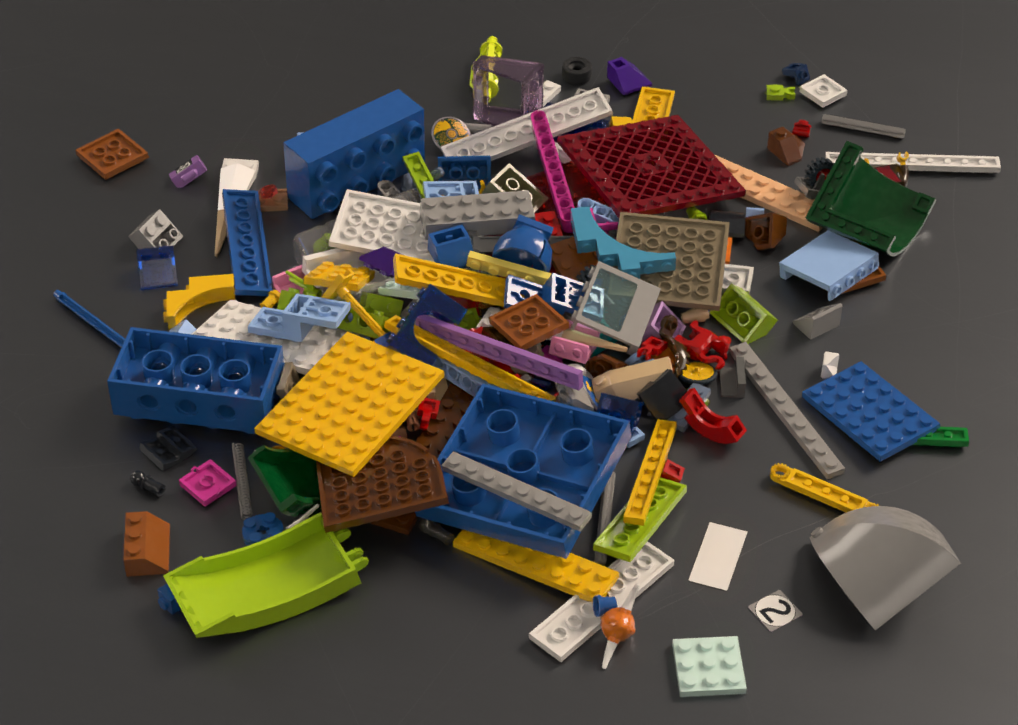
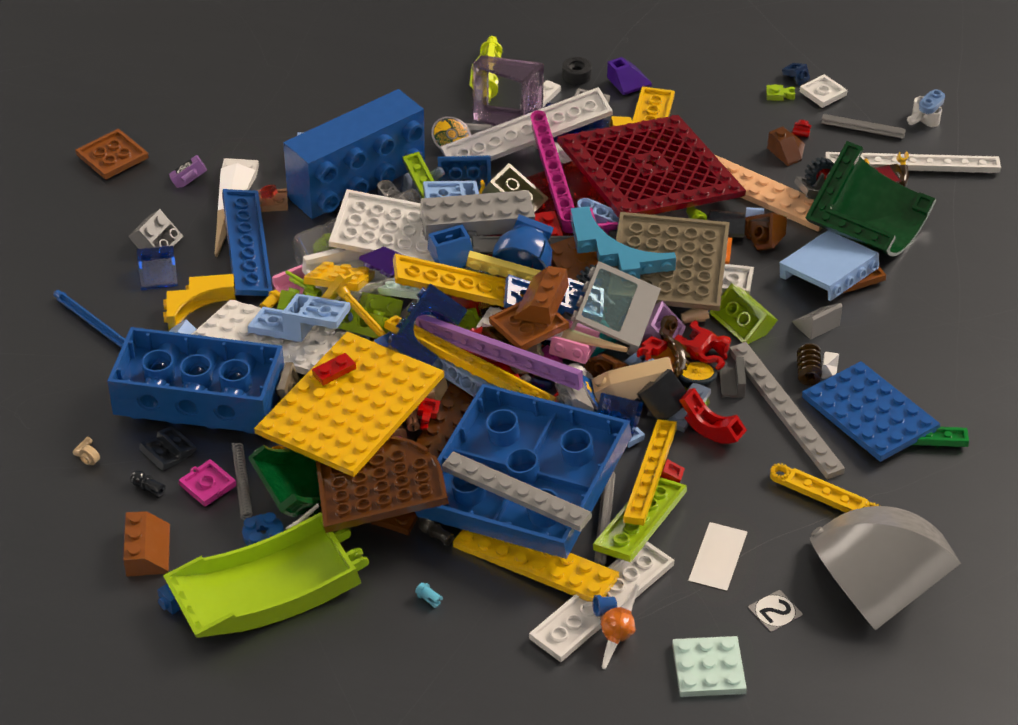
none -> tan plate [73,436,100,465]
none -> red plate [312,353,357,386]
none -> medium azure pin [415,583,443,608]
none -> dark orange slope [514,266,569,325]
none -> dark brown piece [797,343,822,386]
none -> white beam [907,96,942,127]
none -> medium blue plate [919,89,945,114]

